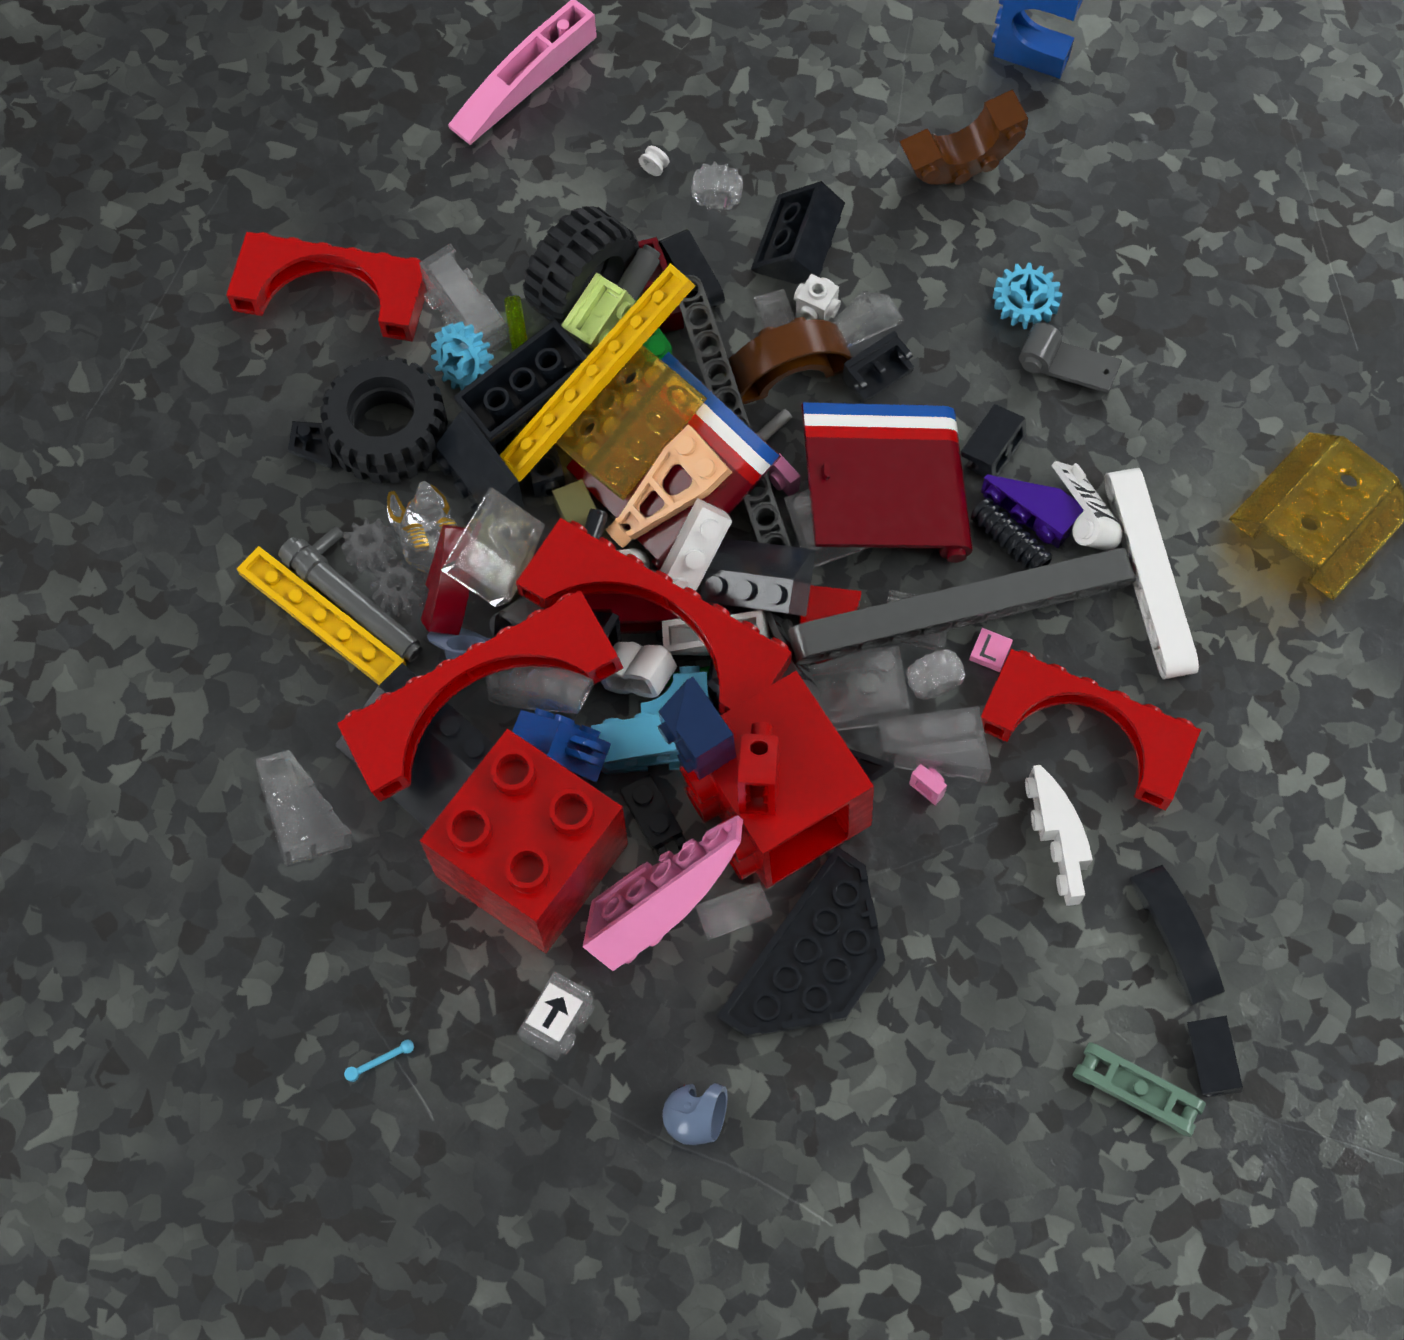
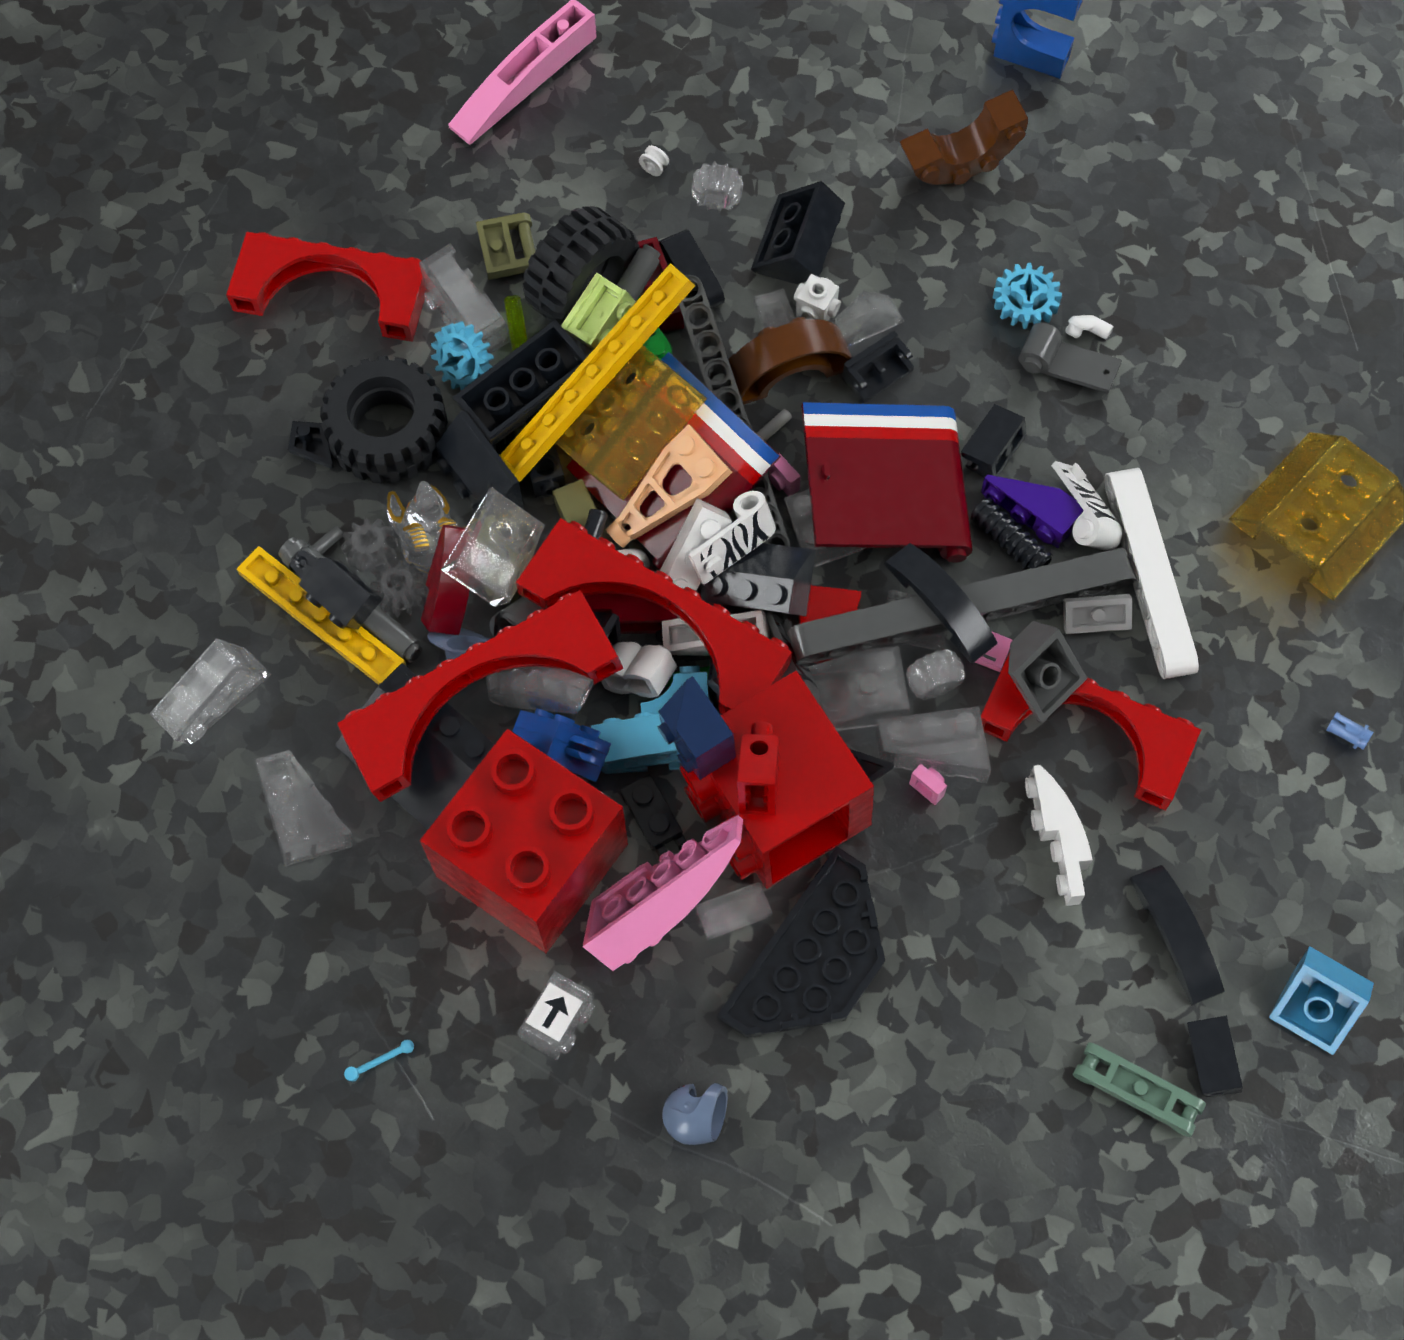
none -> clear wedge [149,638,272,744]
none -> black hinge [289,549,383,629]
none -> olive plate [476,213,536,280]
none -> white door [688,491,776,585]
none -> black slope [884,543,998,664]
none -> dark grey slope [1008,621,1088,723]
none -> light grey plate [1063,594,1132,634]
none -> white arm [1065,315,1114,340]
none -> dark azure slope [1269,946,1374,1055]
none -> medium blue pin [1326,712,1374,750]

